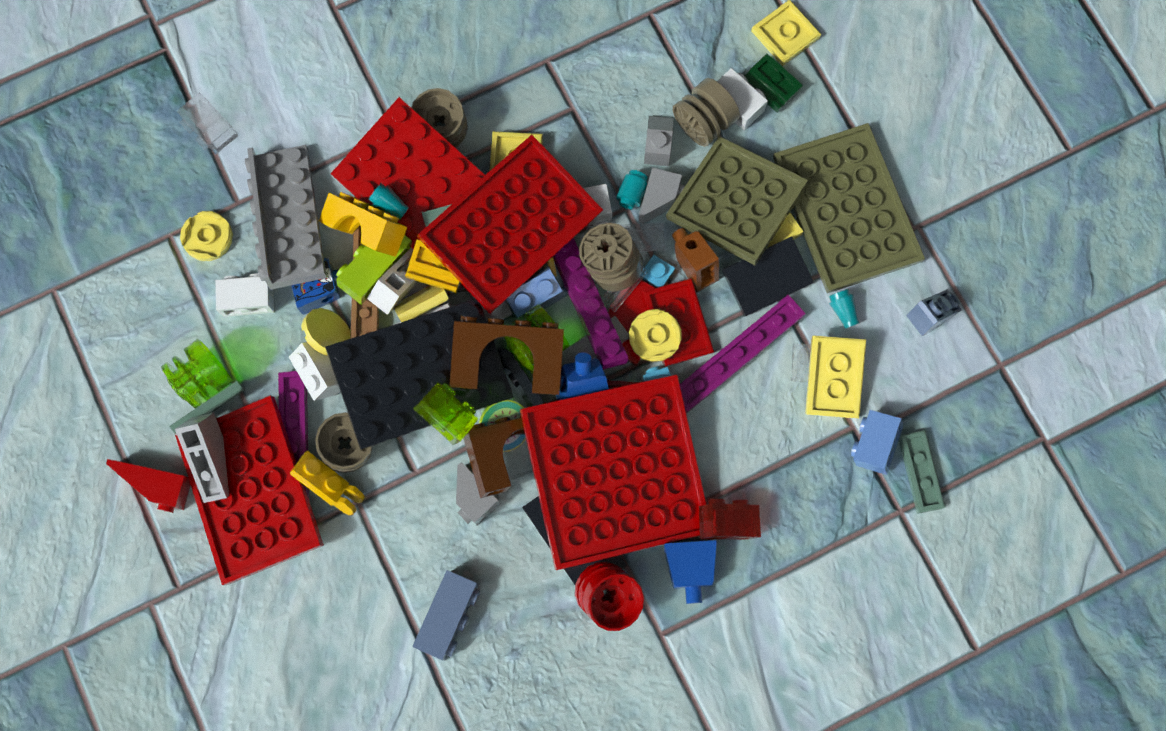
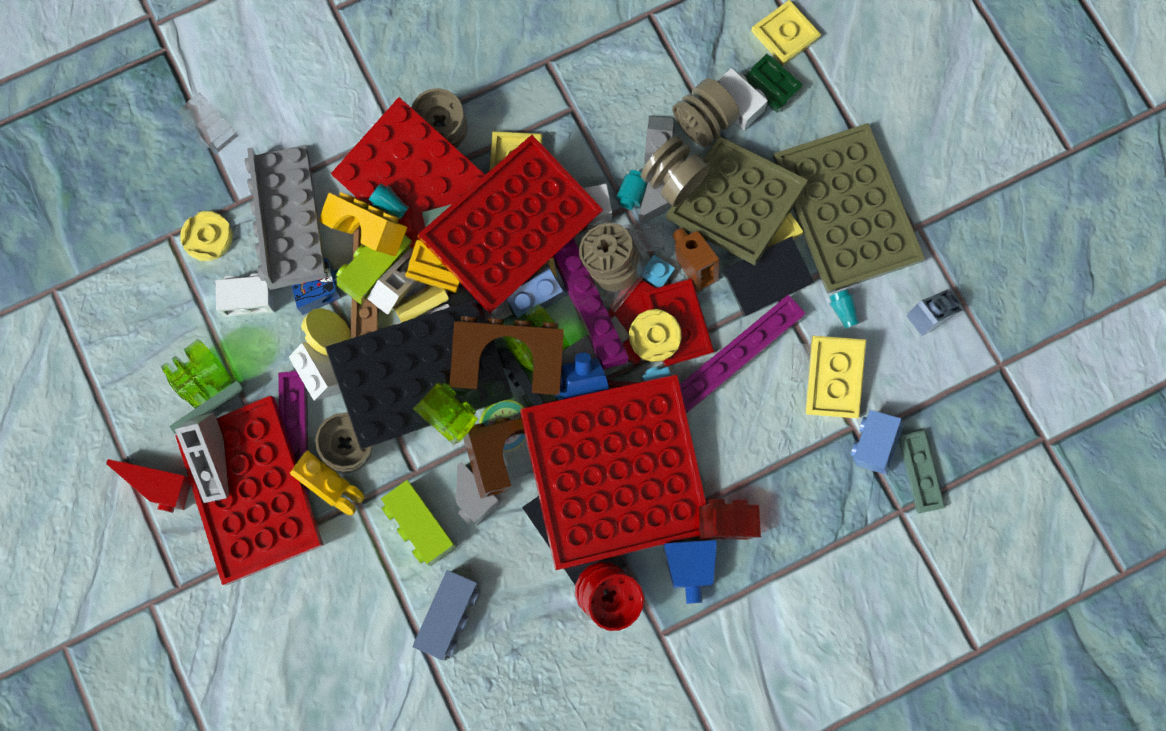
none -> lime brick [381,480,456,566]
none -> dark tan wheel [641,136,710,207]

